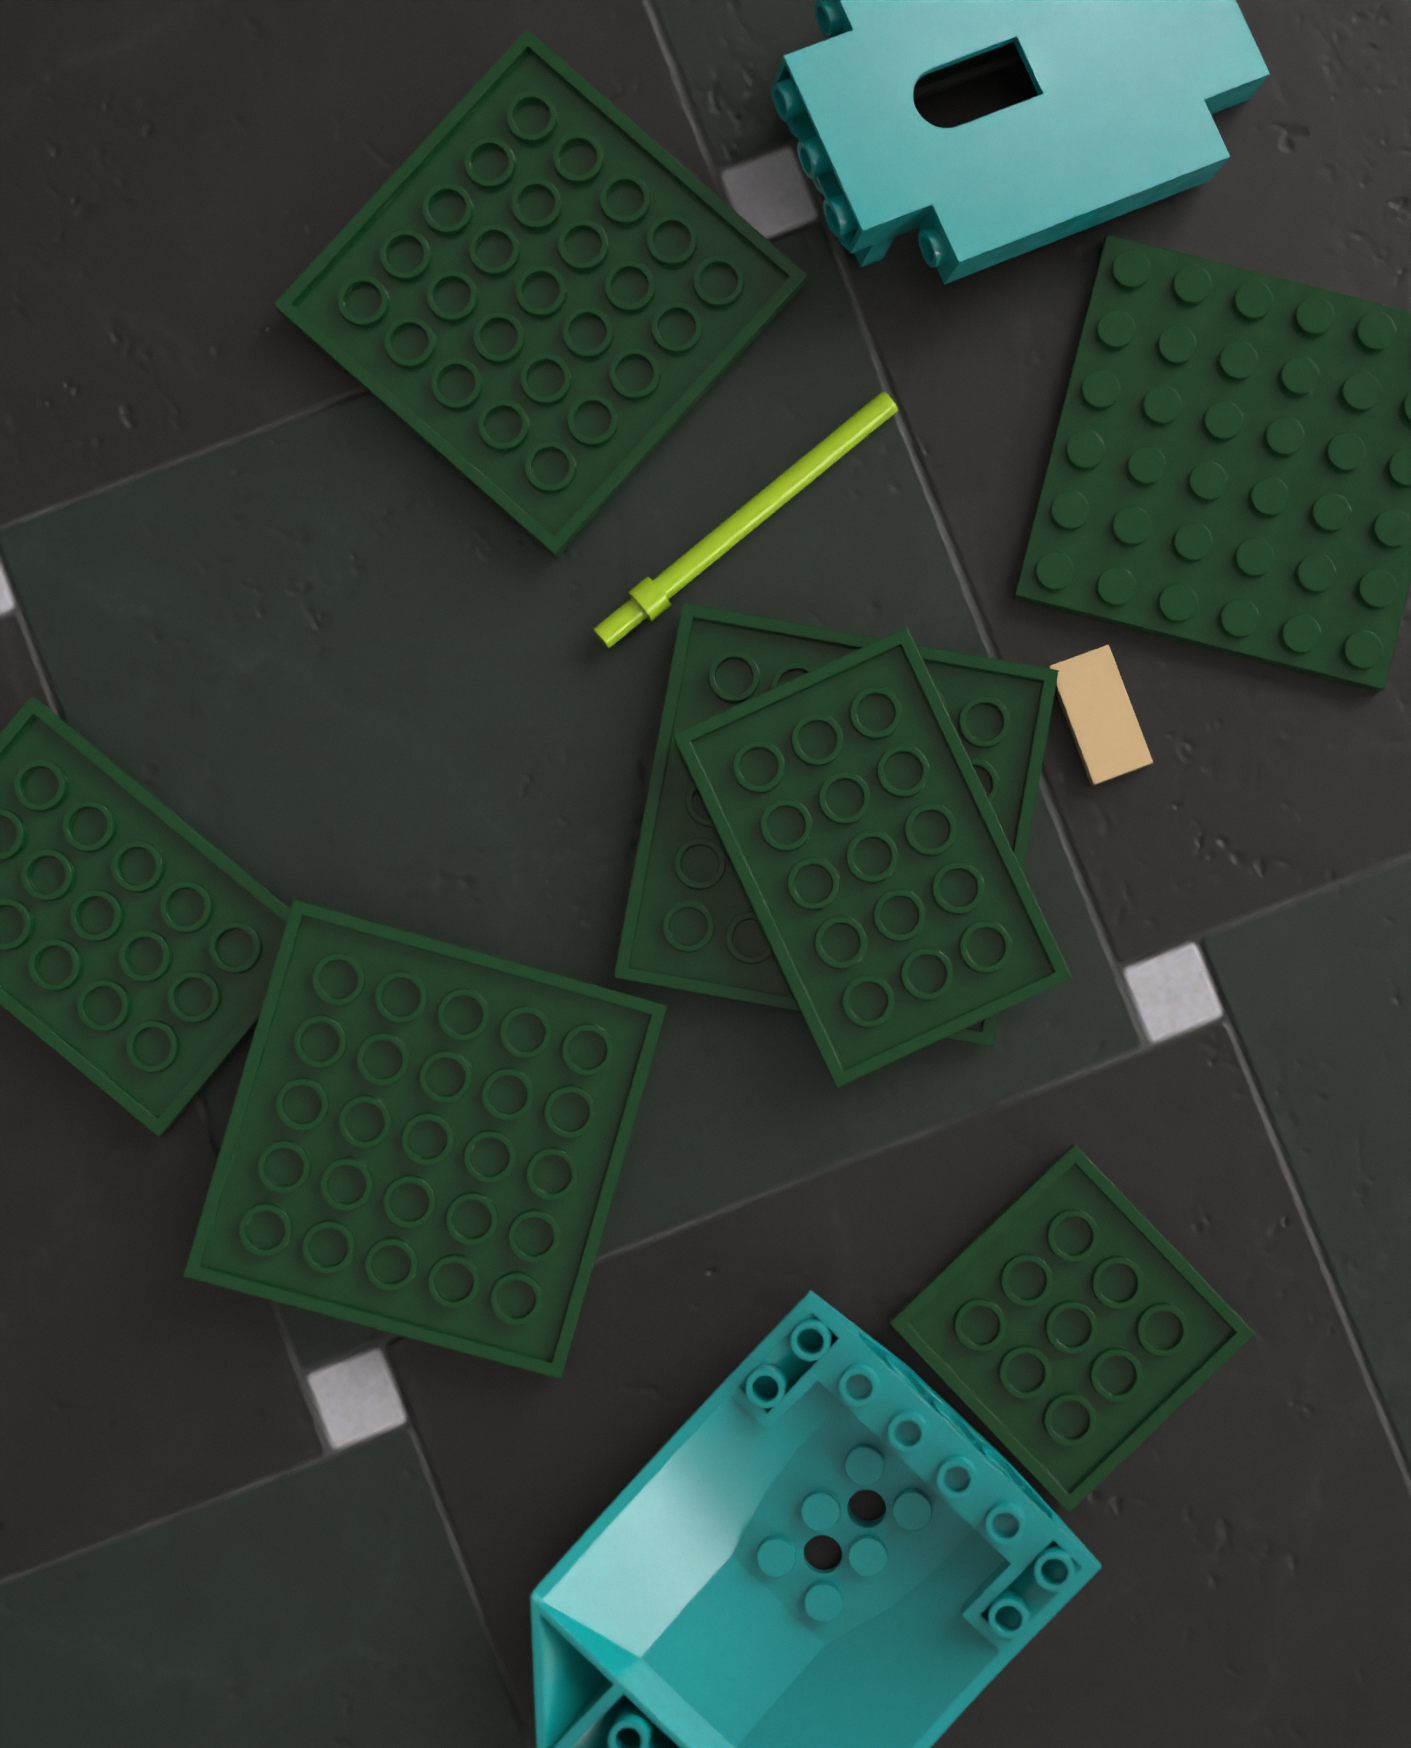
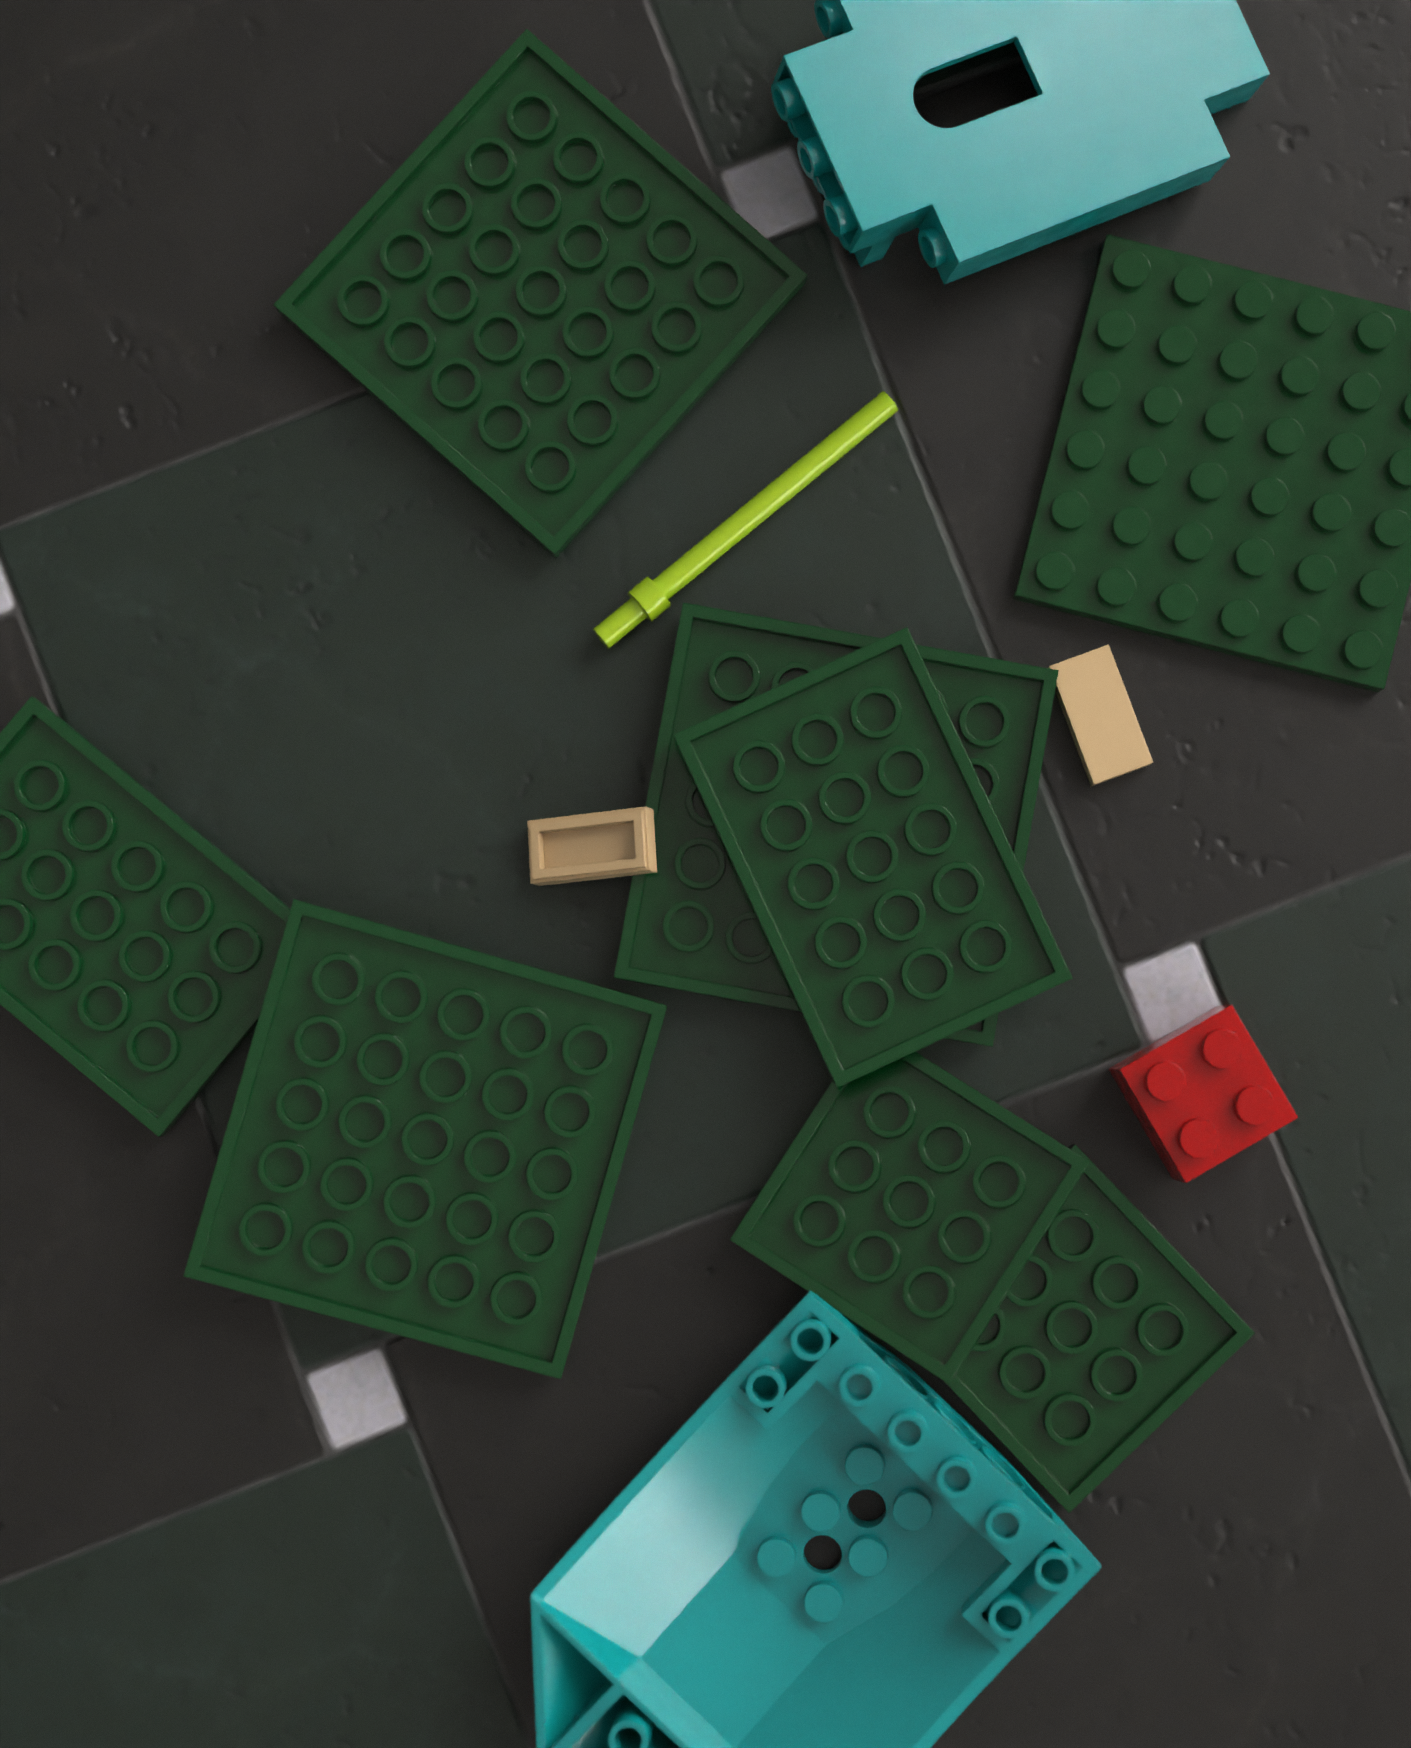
none -> tan tile [527,806,657,886]
none -> dark green plate [730,1052,1090,1384]
none -> red brick [1109,1004,1298,1183]

